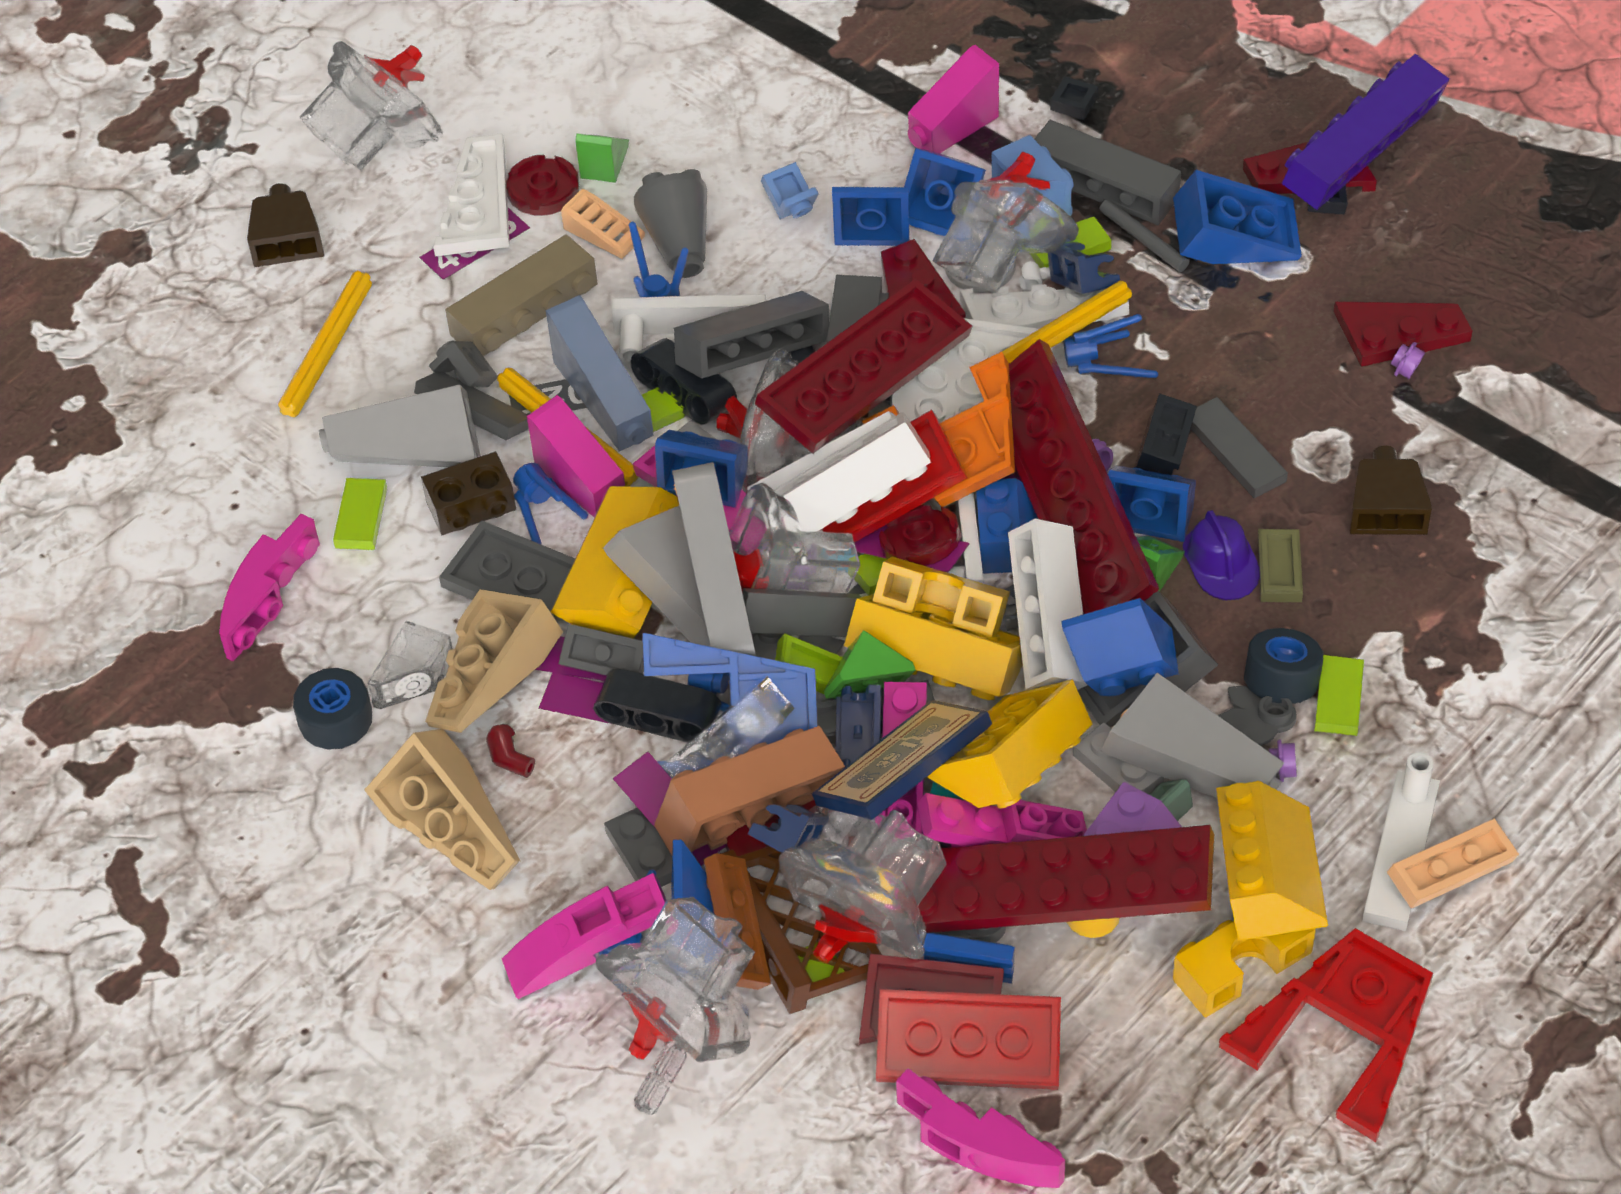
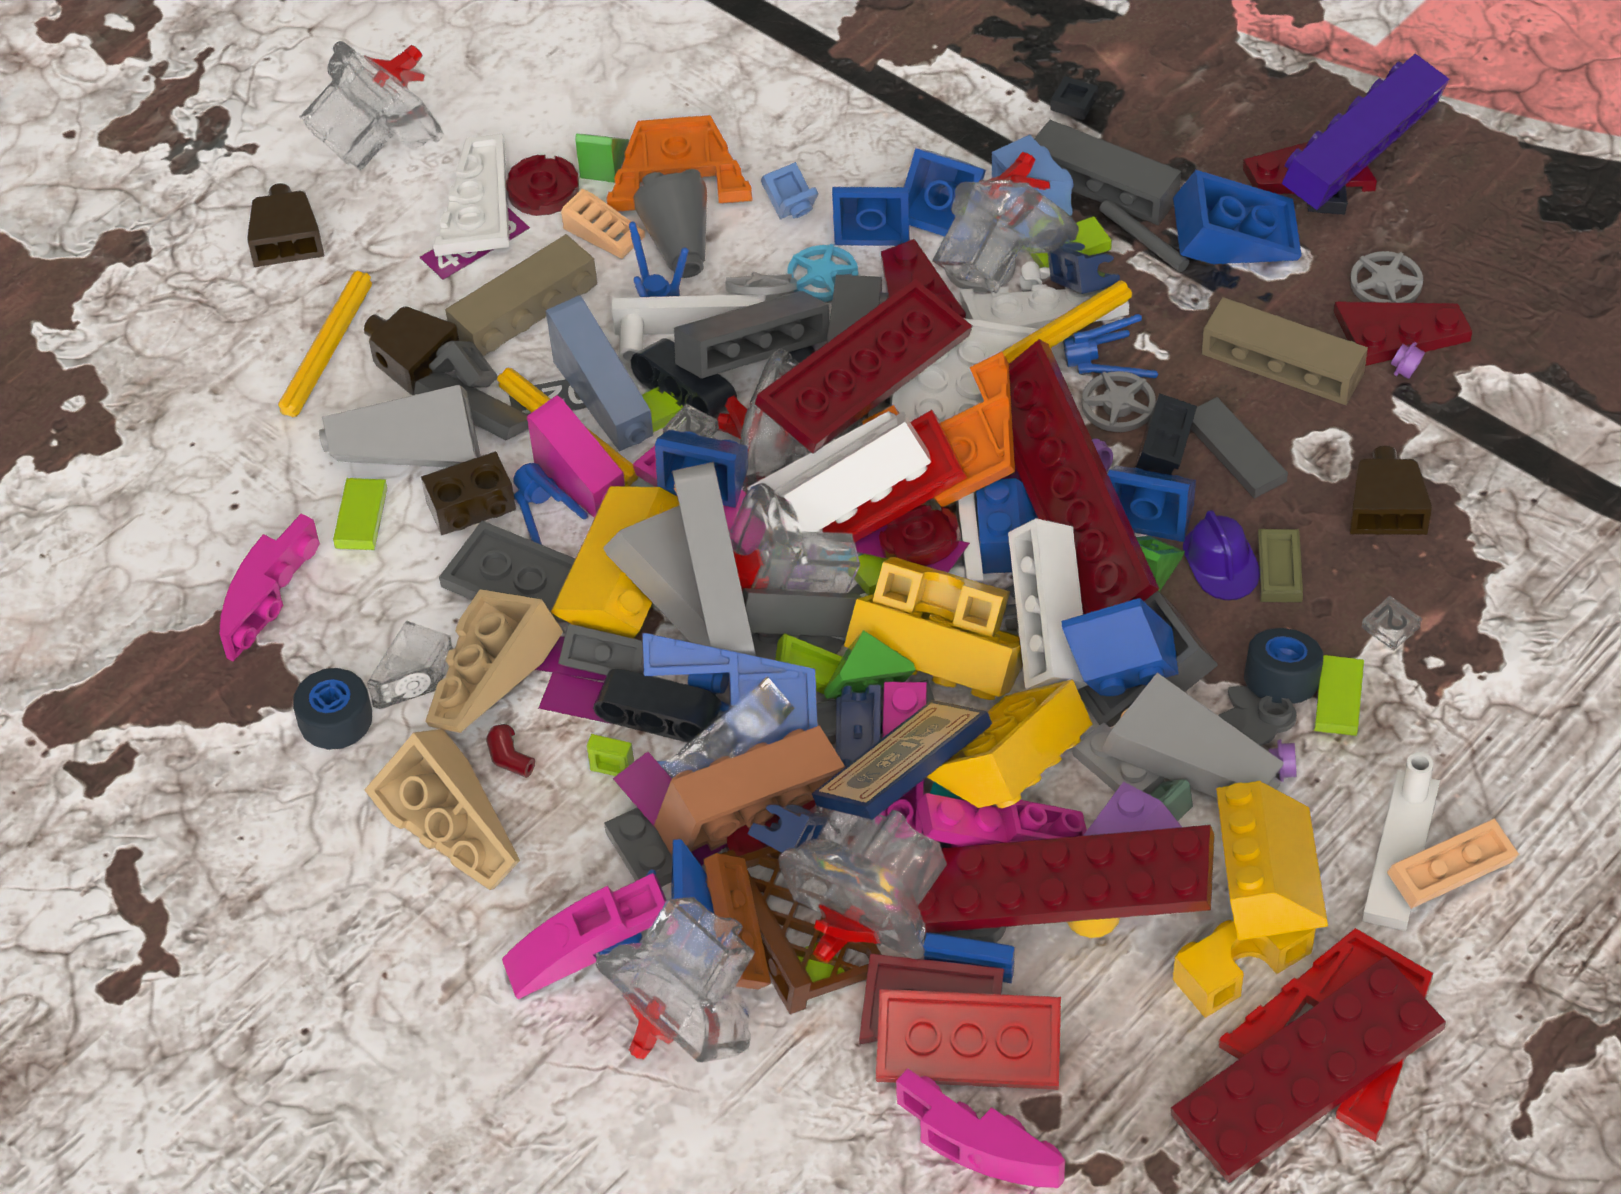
clear piece [634,1041,687,1115] -> none
dark pink slope [908,45,999,153] -> none
none -> dark brown torso [364,306,459,395]
none -> lime tile [587,734,634,776]
none -> orange wing [607,115,752,211]
none -> clear tile [663,404,719,438]
none -> light grey wheel [725,272,797,295]
none -> medium azure wheel [787,244,858,302]
none -> light grey wheel [1082,371,1156,432]
none -> dark red plate [1171,956,1446,1183]
none -> dark tan brick [1202,297,1368,405]
none -> light grey wheel [1350,251,1423,303]
none -> clear tile [1362,596,1422,651]

